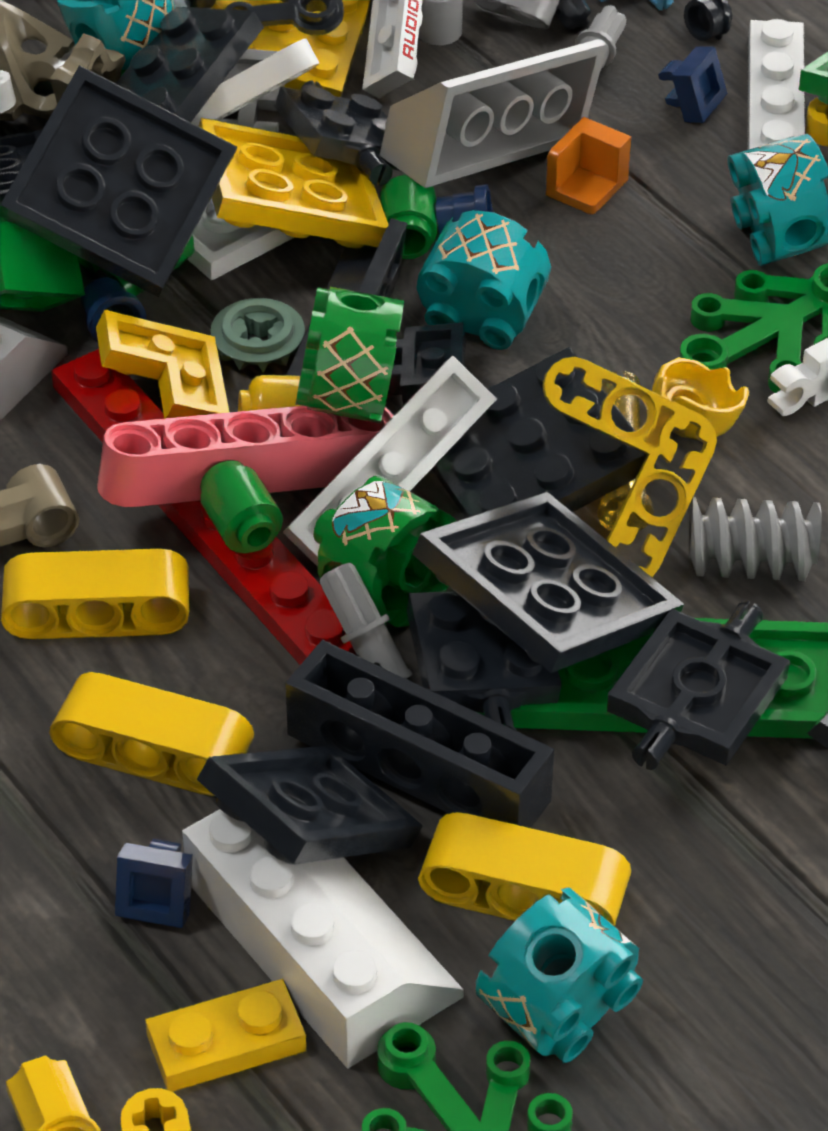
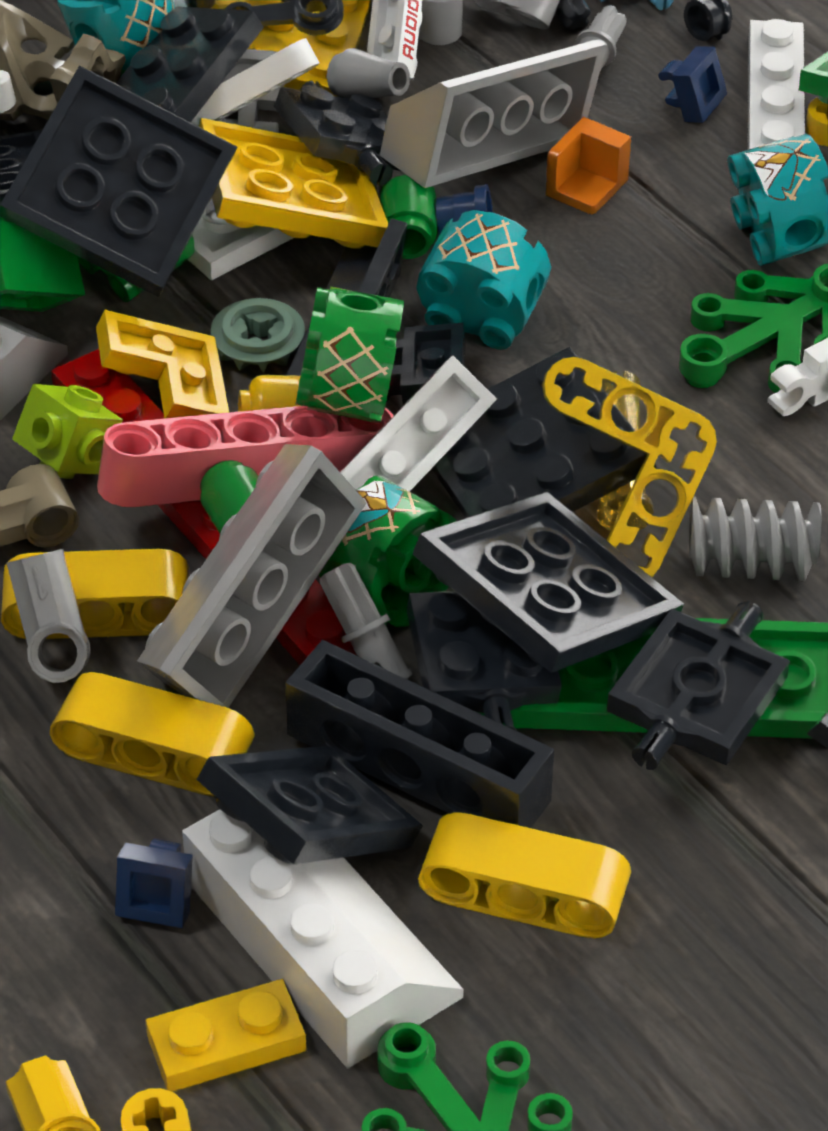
dark blue piece [81,277,147,343] -> none
teal brick [476,887,643,1063] -> none
yellow hair [652,357,750,440] -> none
none -> light grey piece [7,549,91,683]
none -> lime brick [12,384,123,479]
none -> light grey slope [137,444,367,708]
none -> light grey cone [327,48,410,99]

